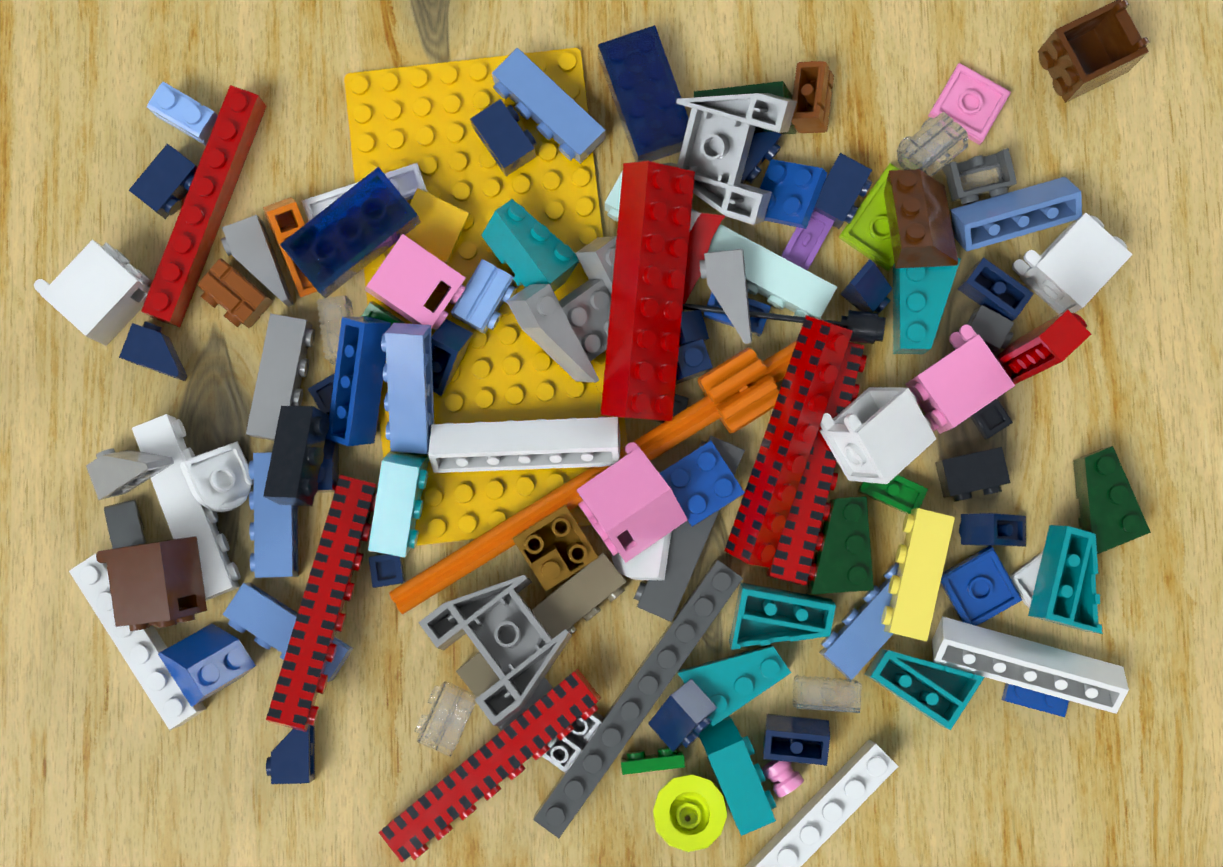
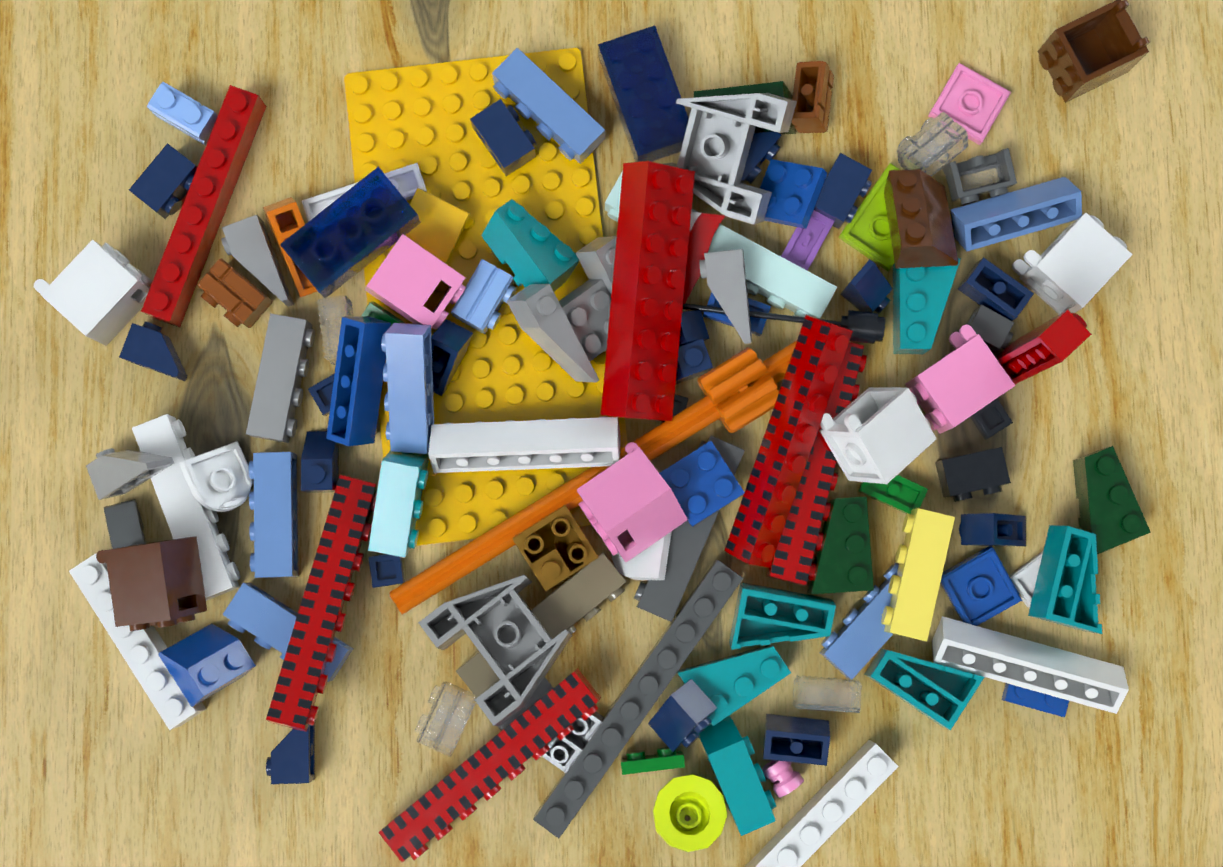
black brick [263,406,330,506] -> none

